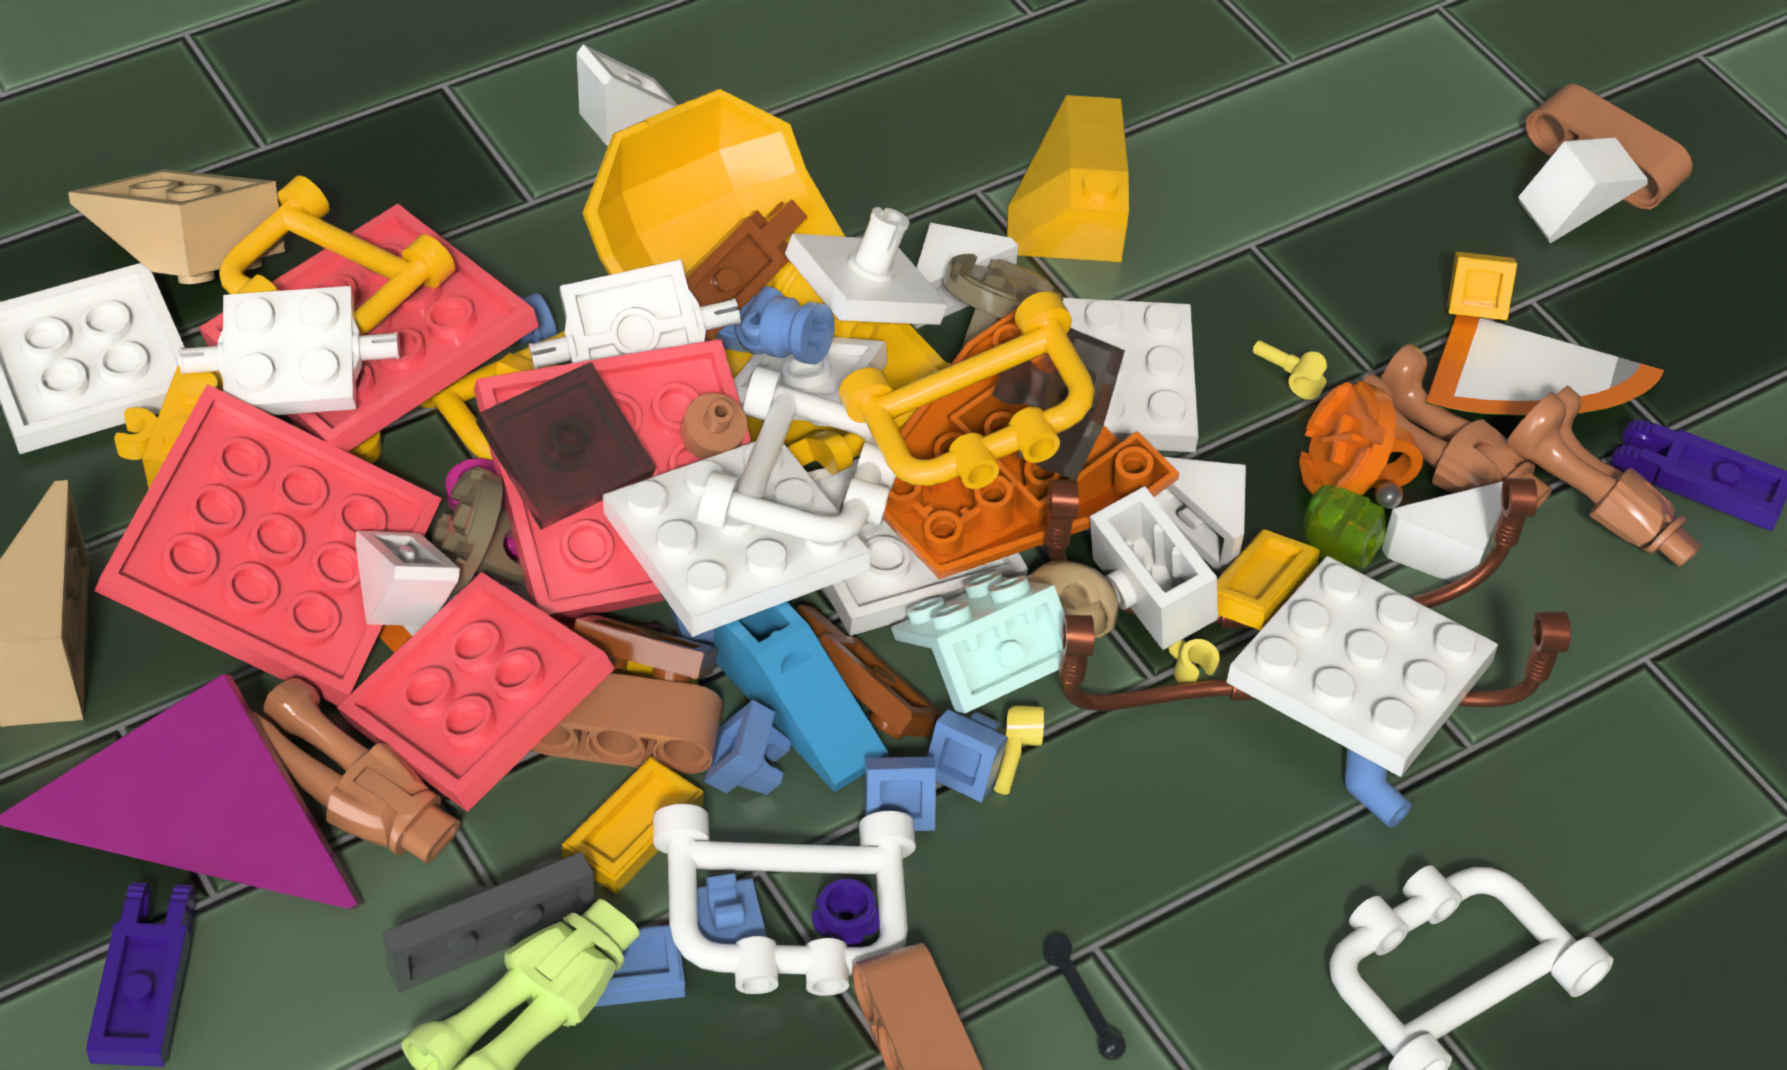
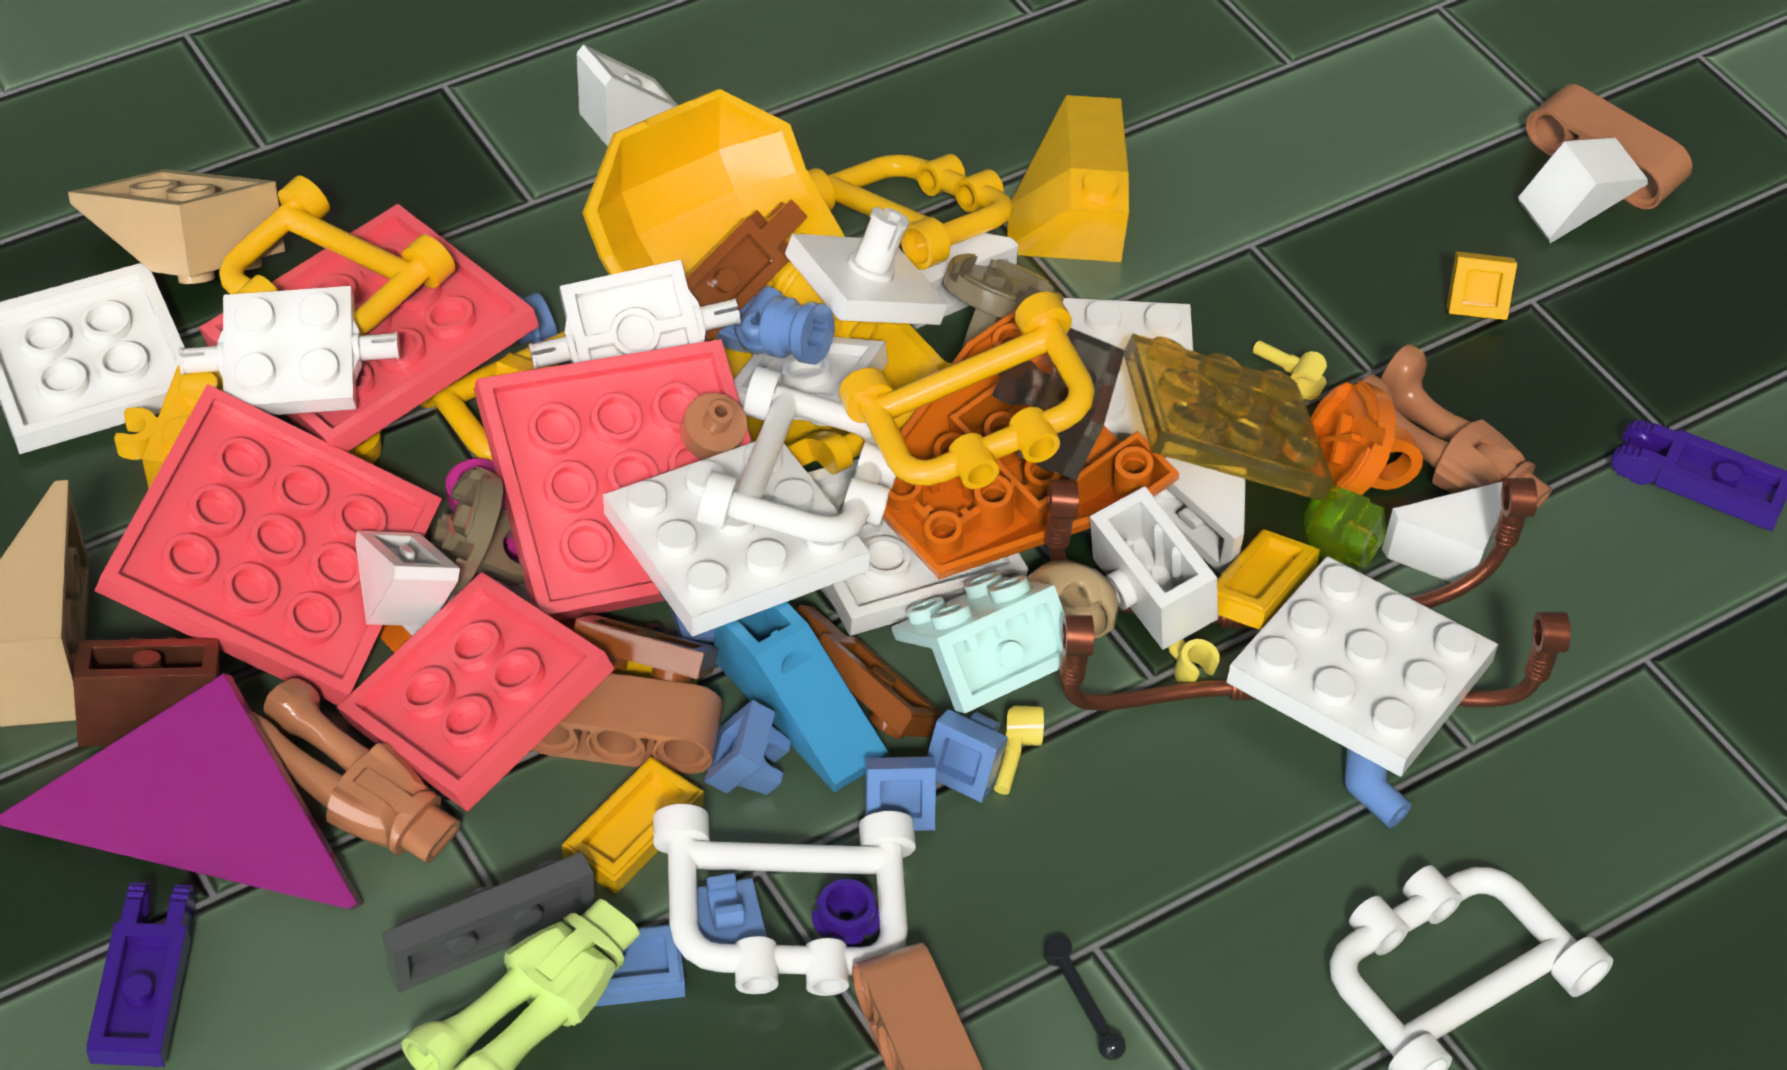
clear smoke plate [476,362,656,530] -> none
flat silver piece [1374,480,1403,509] -> none
white sticker [1426,315,1664,415] -> none
nougat piece [1507,386,1702,568] -> none
none -> copper brick [73,637,220,748]
none -> yellow bar [807,154,1014,270]
none -> clear yellow plate [1123,333,1334,501]

